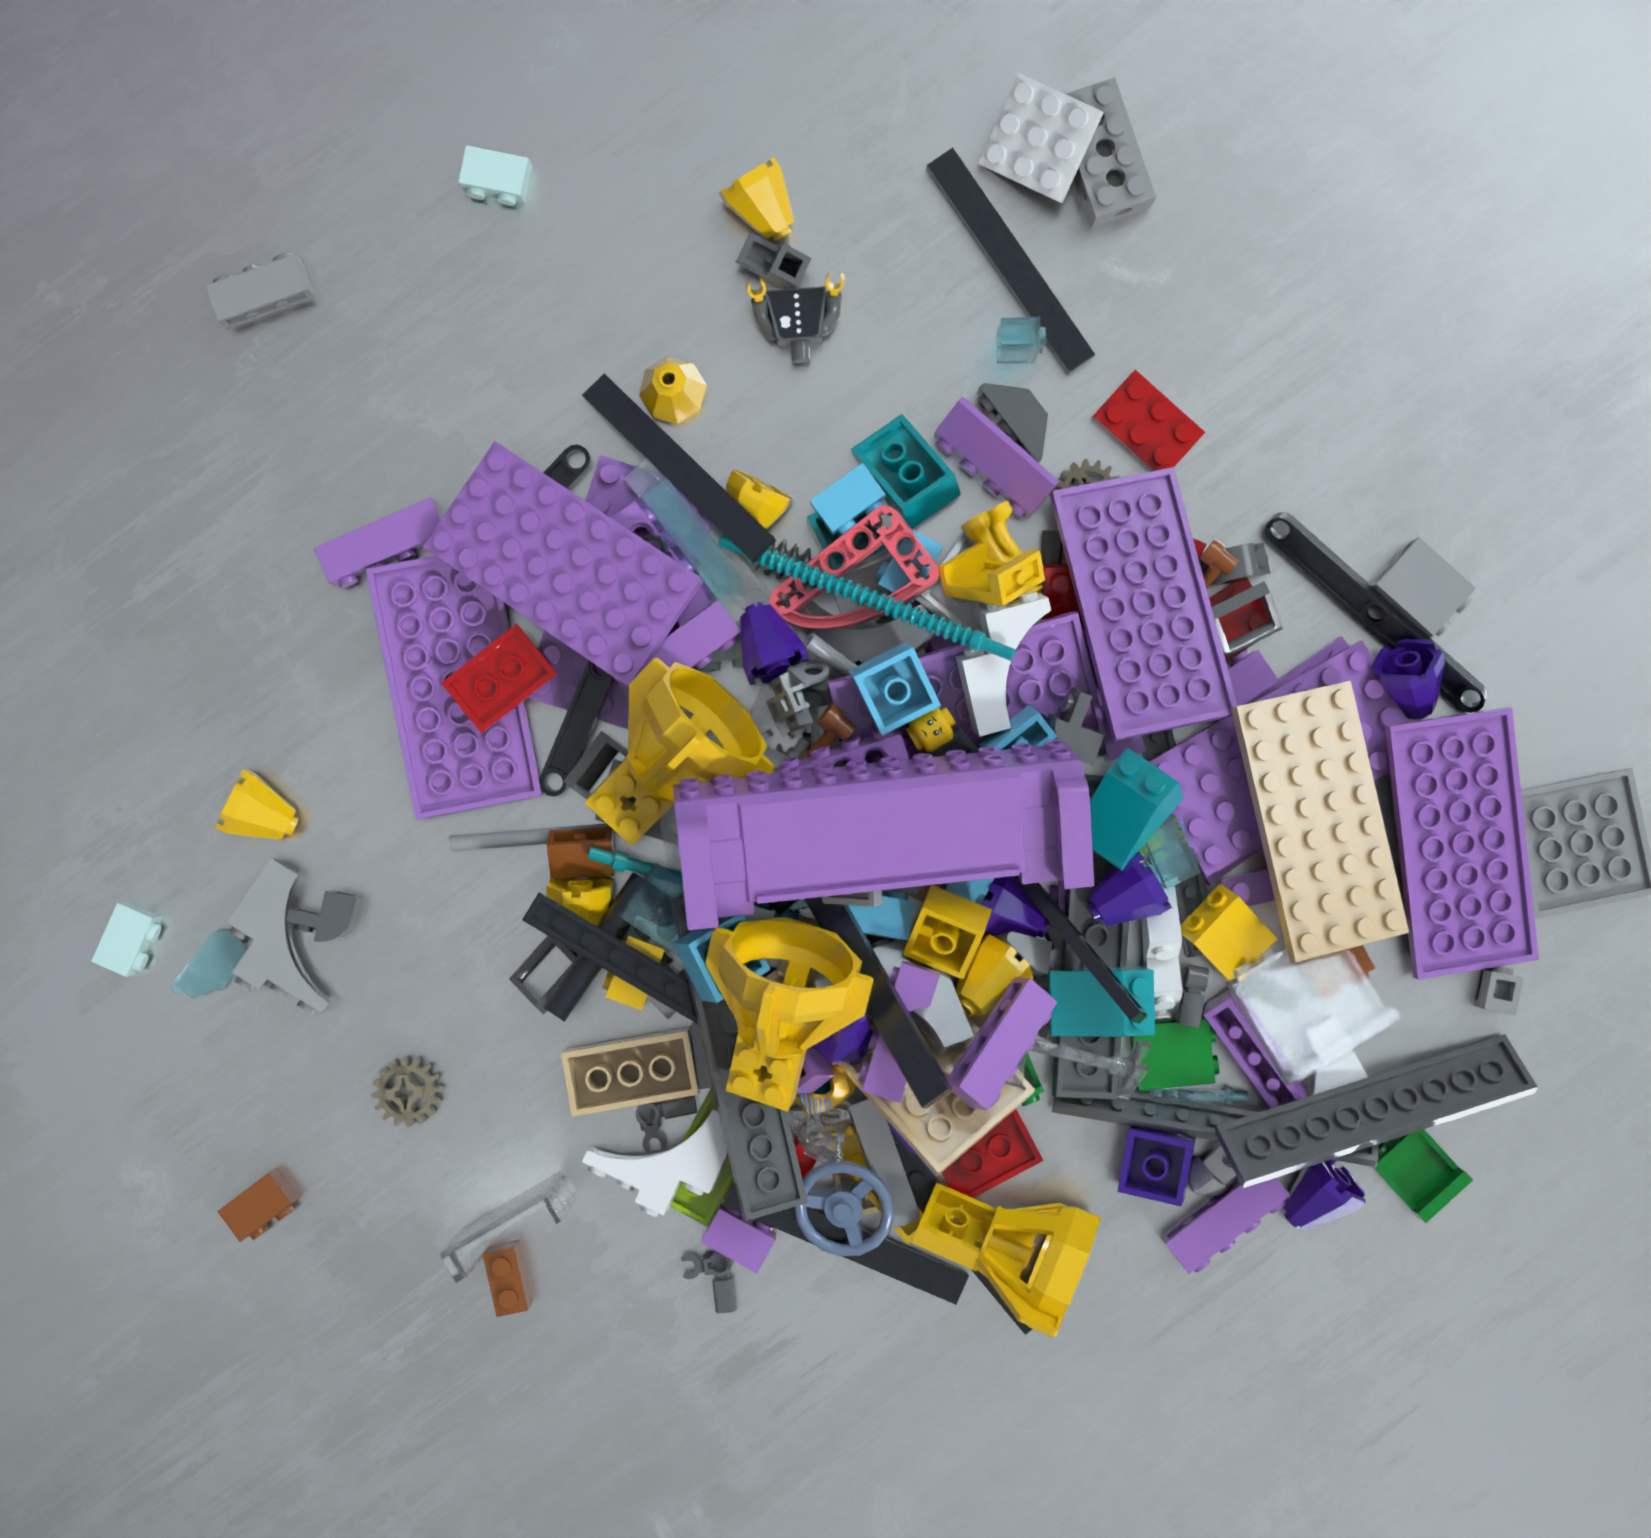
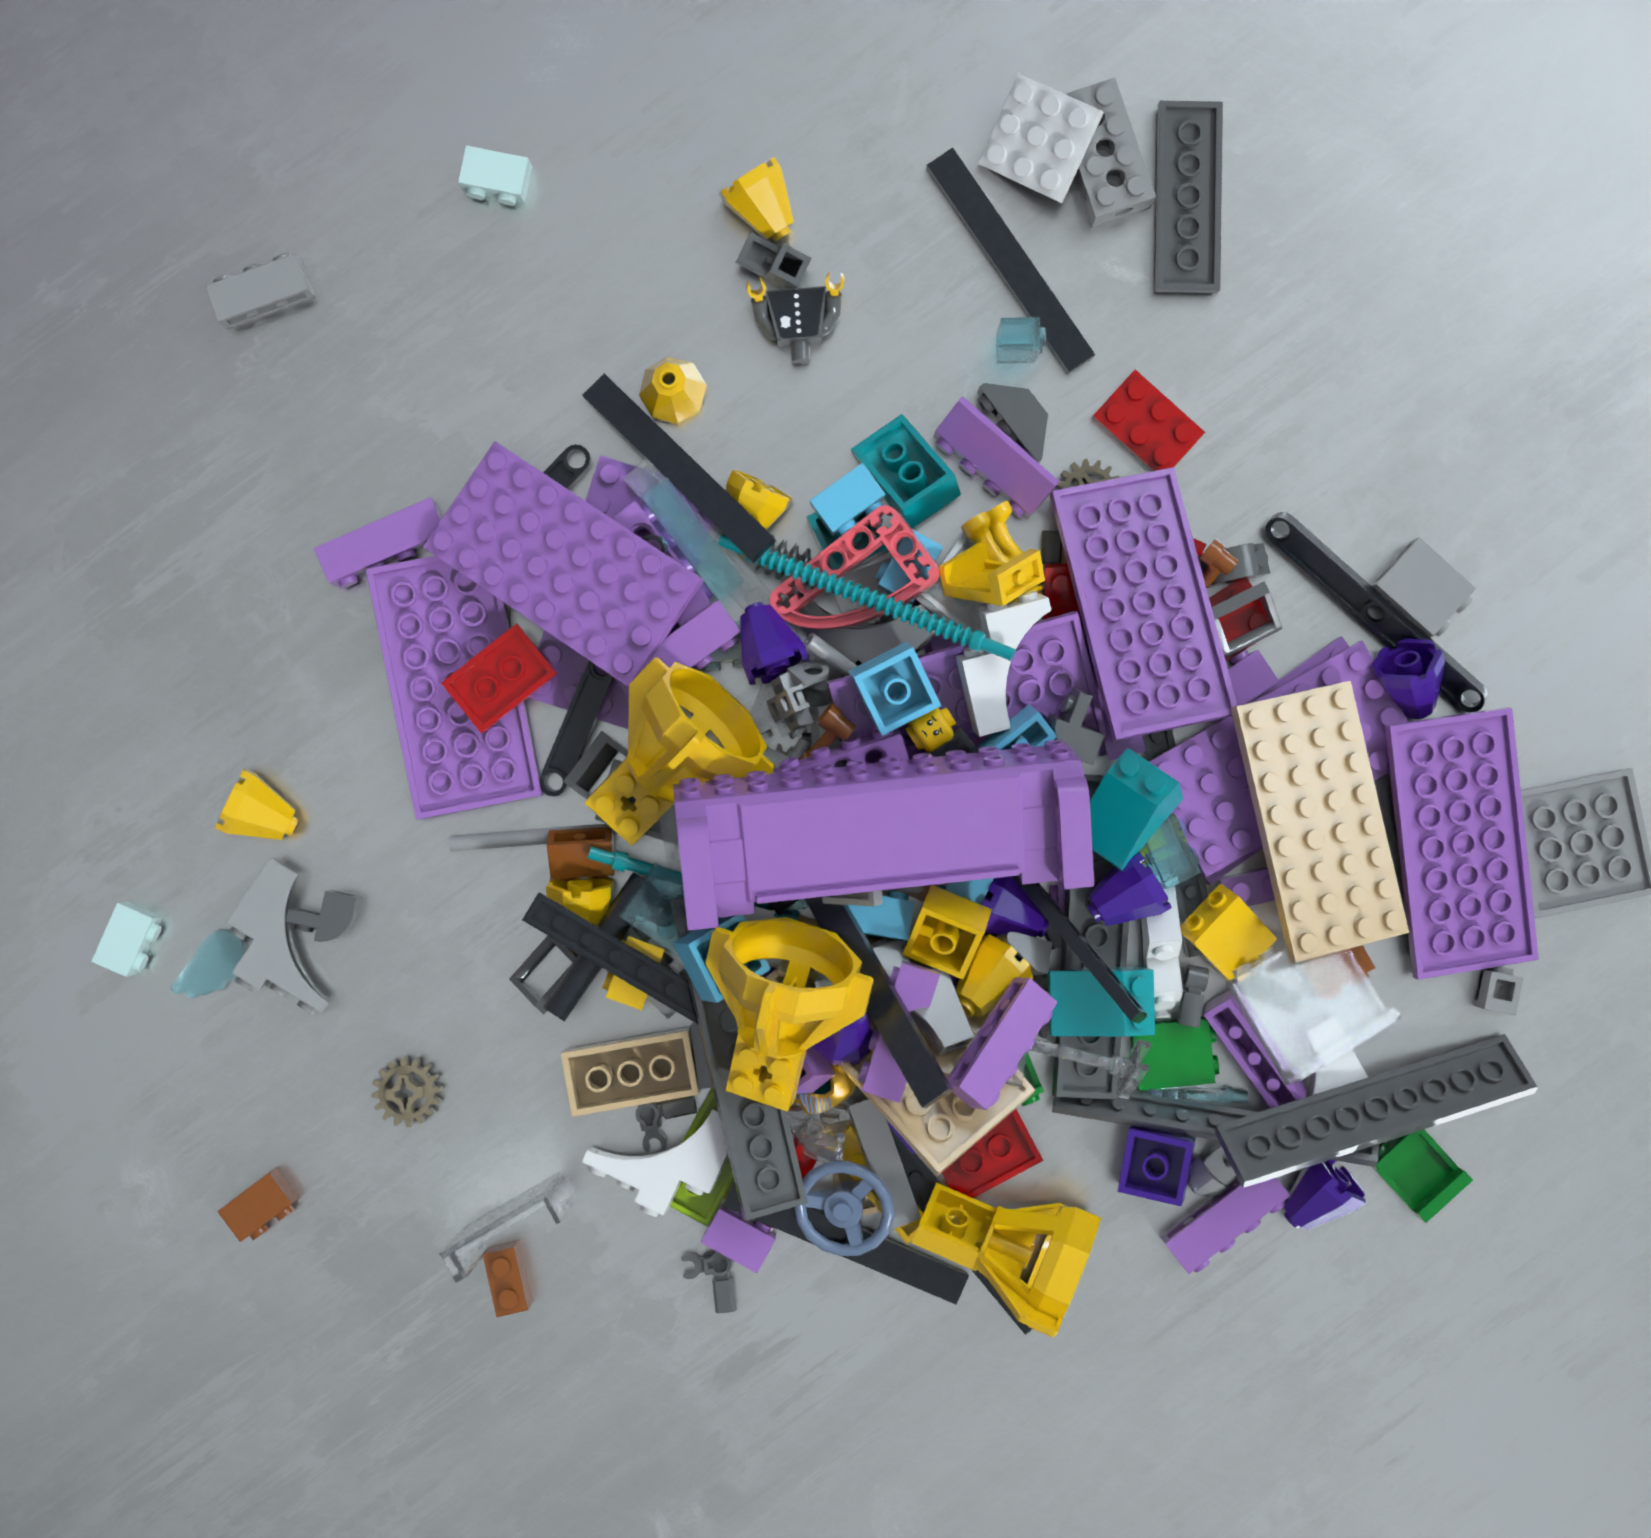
none -> dark grey plate [1155,100,1223,293]

